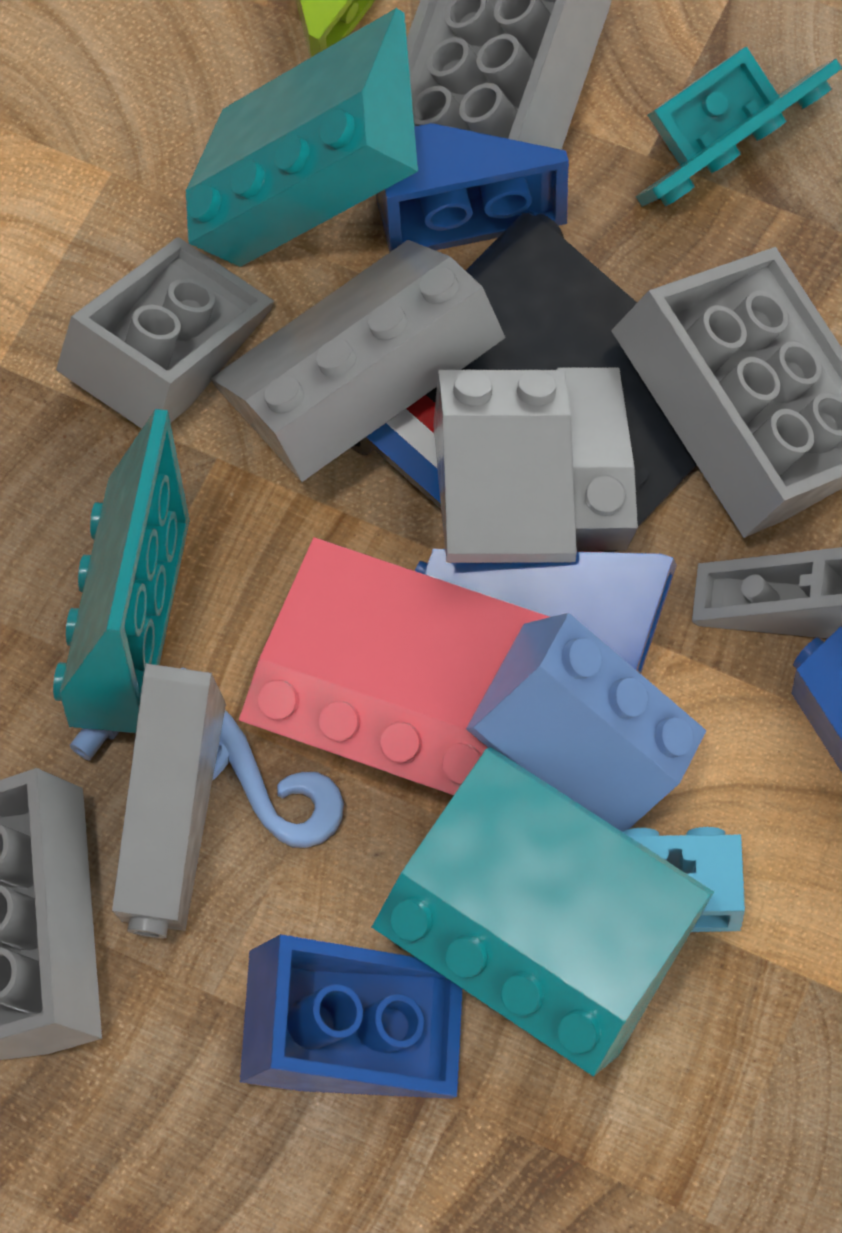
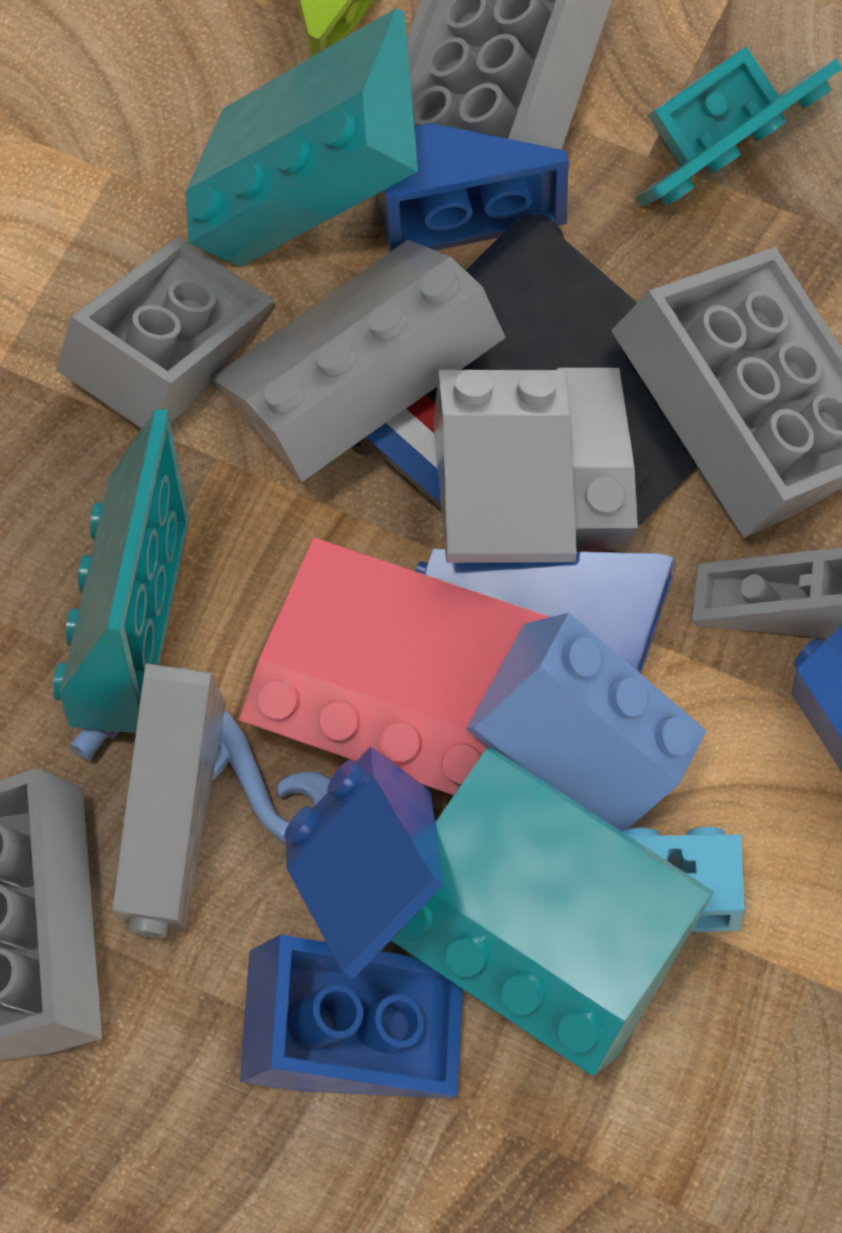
none -> blue slope [284,746,443,980]

